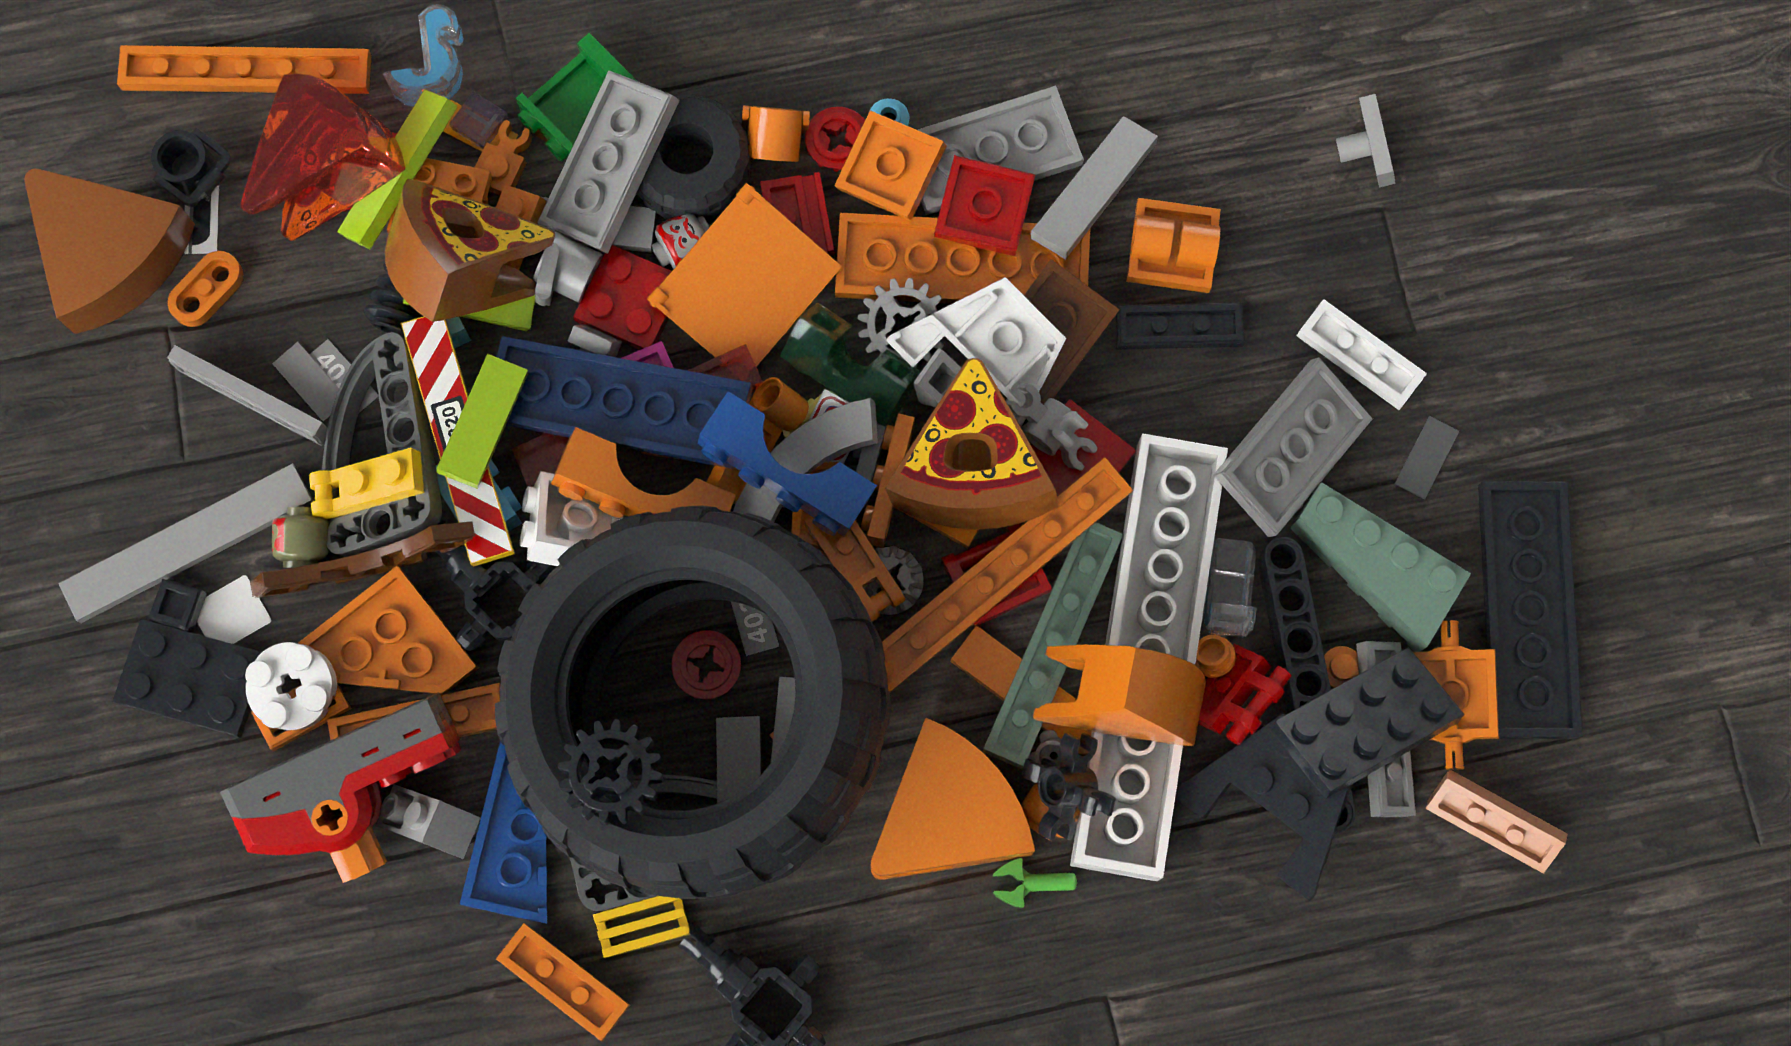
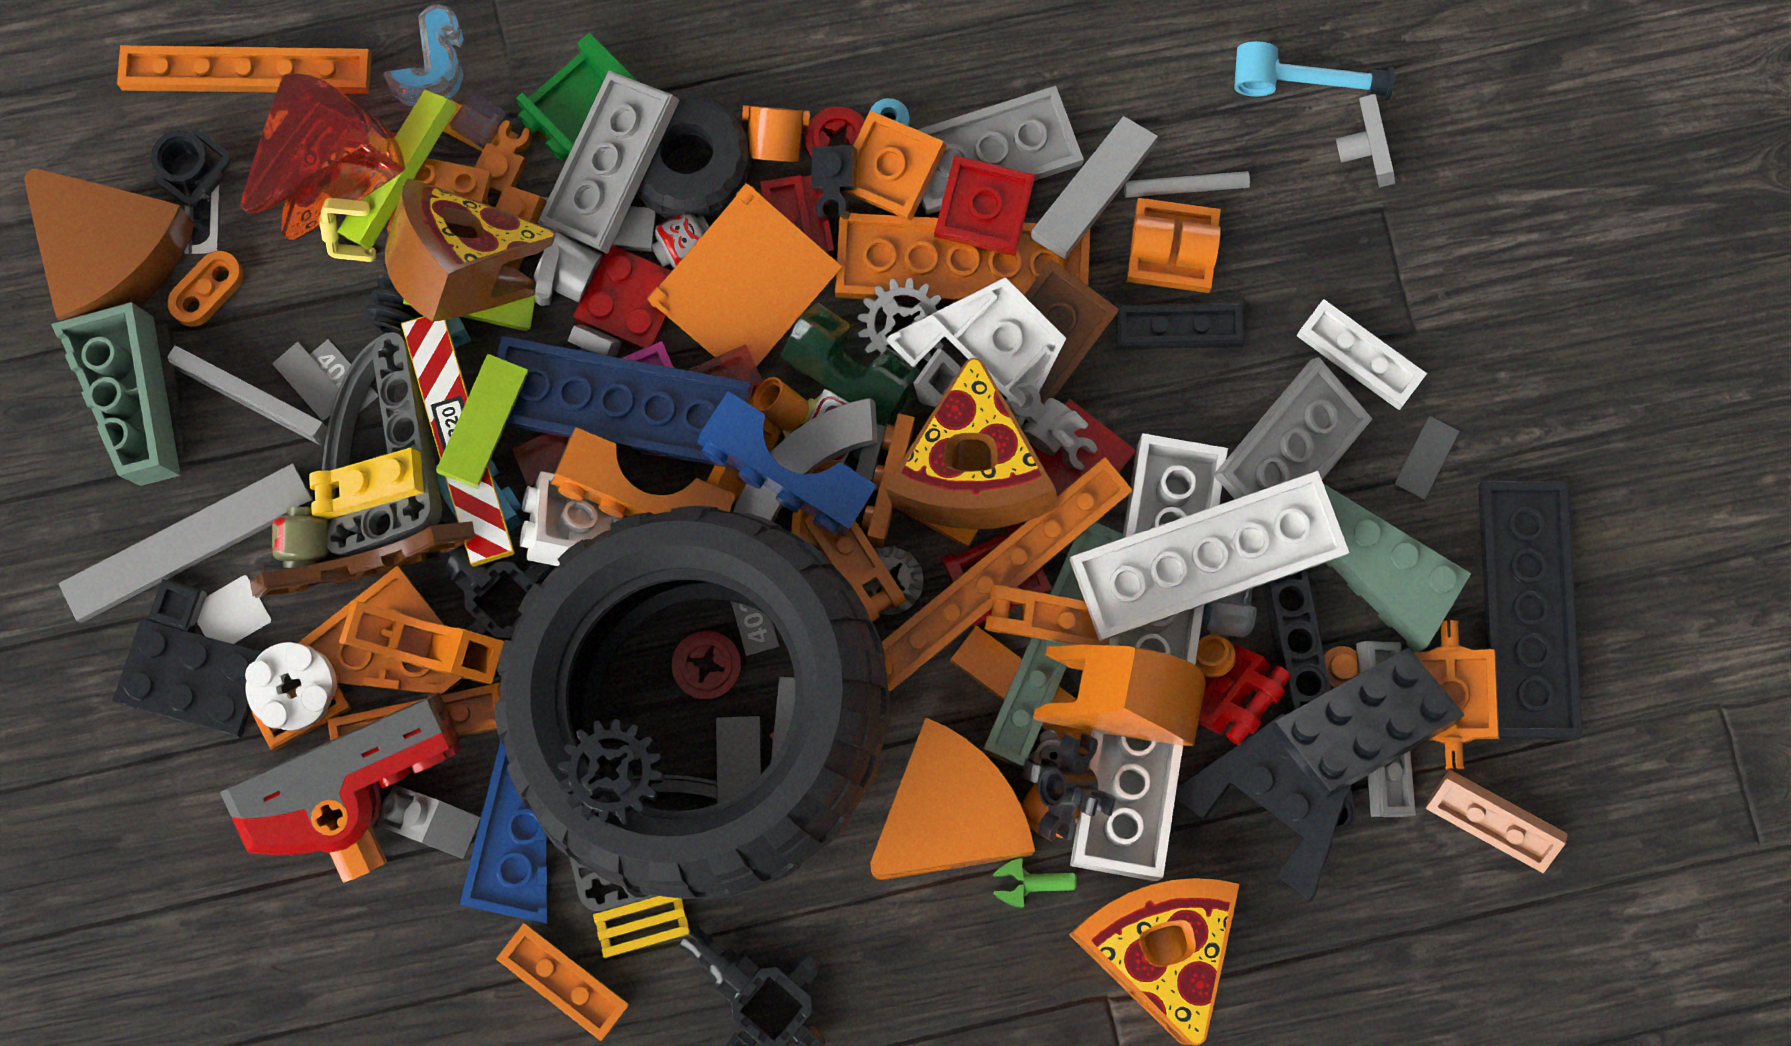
none -> sand green wedge [51,302,181,486]
none -> light yellow piece [319,198,377,262]
none -> orange arch [339,600,504,684]
none -> black plate [811,145,857,221]
none -> orange plate [985,585,1108,645]
none -> piece [1069,878,1239,1045]
none -> white plate [1070,471,1350,641]
none -> light grey bar [1124,171,1250,198]
none -> medium azure piece [1234,41,1395,100]

